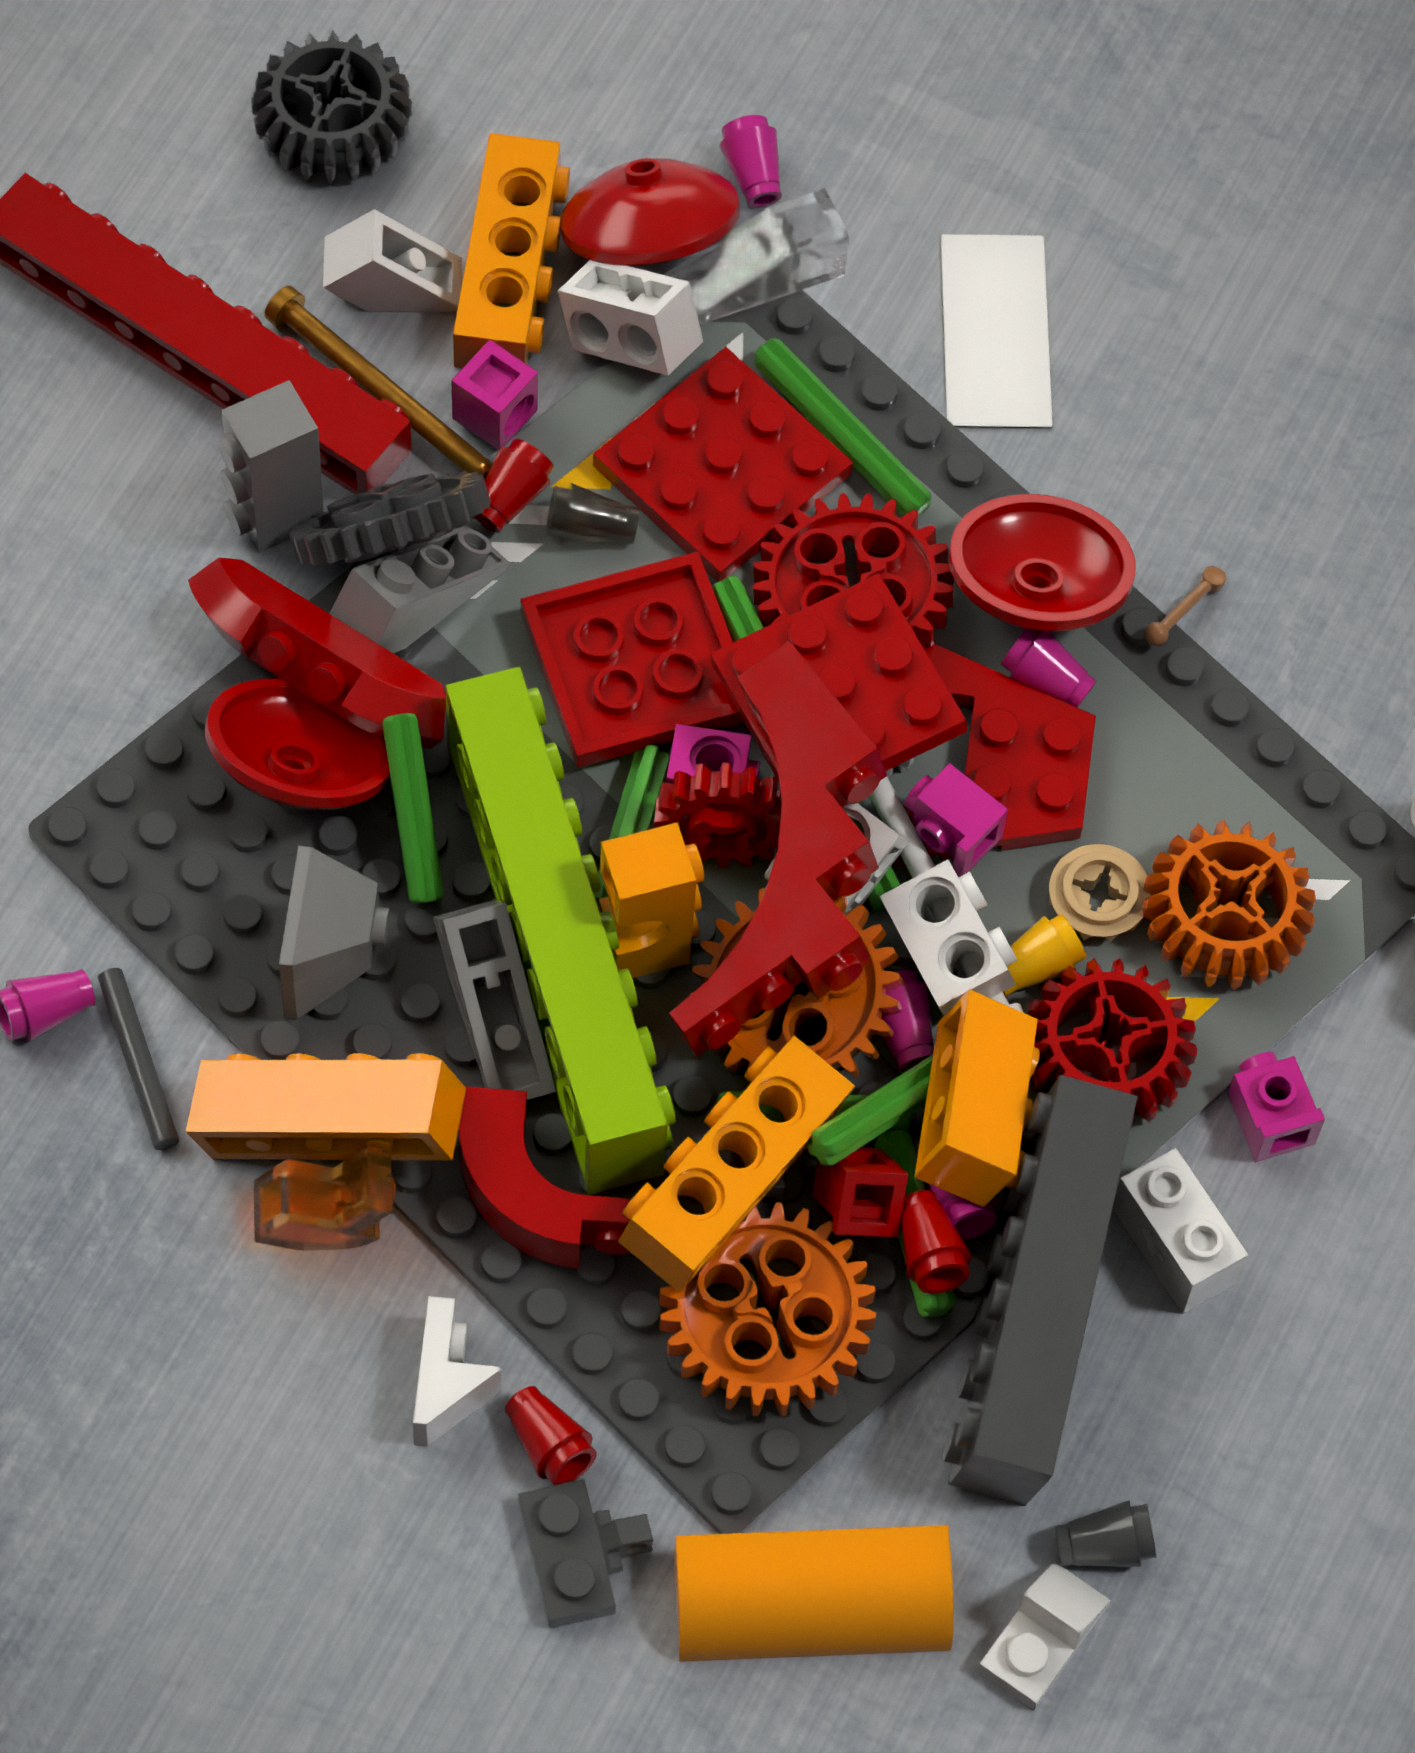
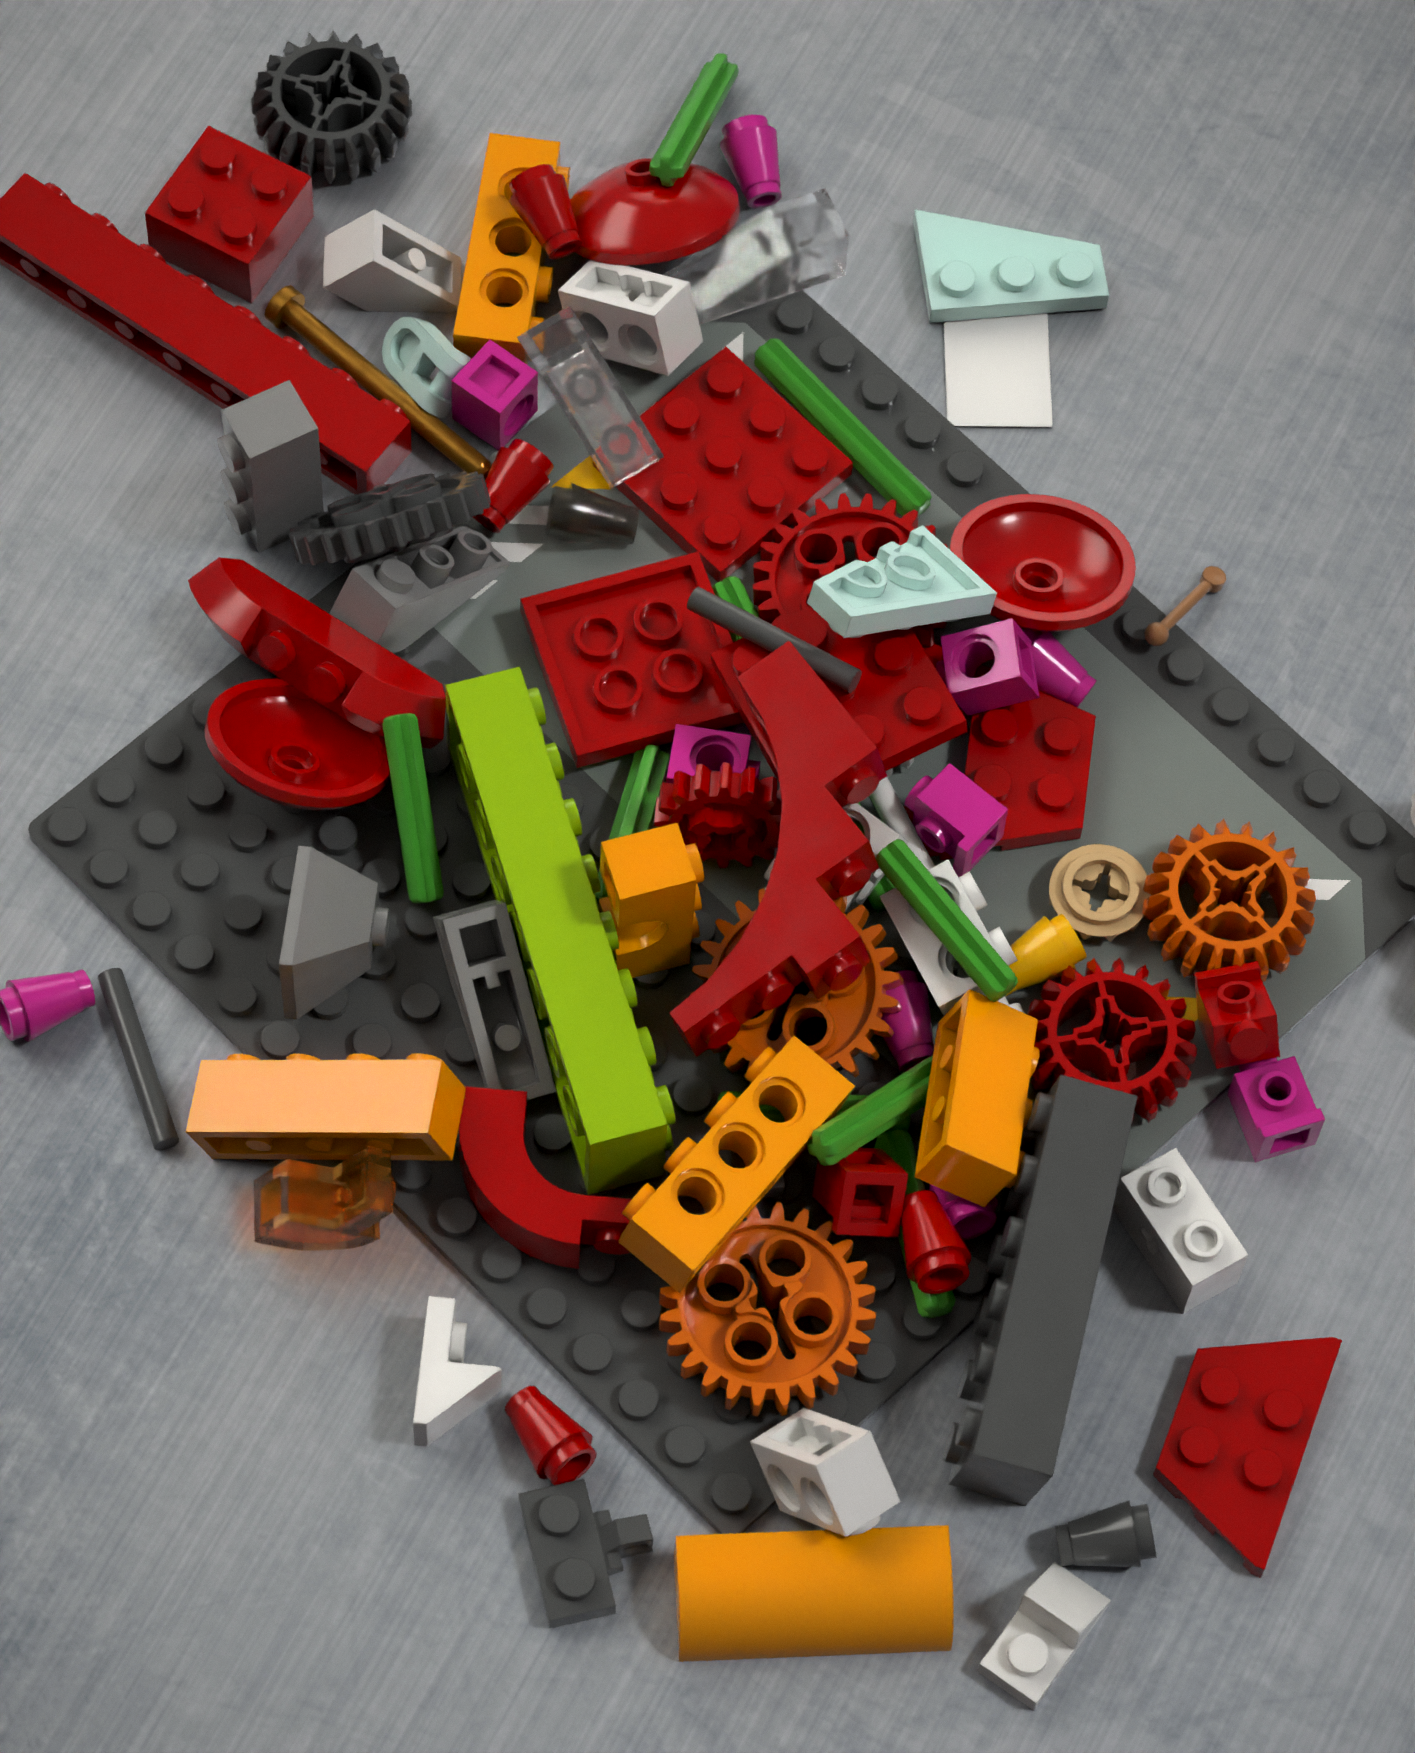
none -> red brick [145,125,314,304]
none -> light aqua plate [382,317,471,418]
none -> red cone [509,164,582,259]
none -> clear slope [517,306,664,489]
none -> bright green axle [649,53,739,187]
none -> dark grey bar [687,587,862,693]
none -> white brick [750,1408,900,1537]
none -> light aqua wing [807,525,997,638]
none -> bright green axle [876,839,1018,1002]
none -> light aqua wing [913,209,1109,323]
none -> dark pink brick [936,618,1040,716]
none -> red wing [1153,1337,1342,1578]
none -> red brick [1194,961,1280,1069]

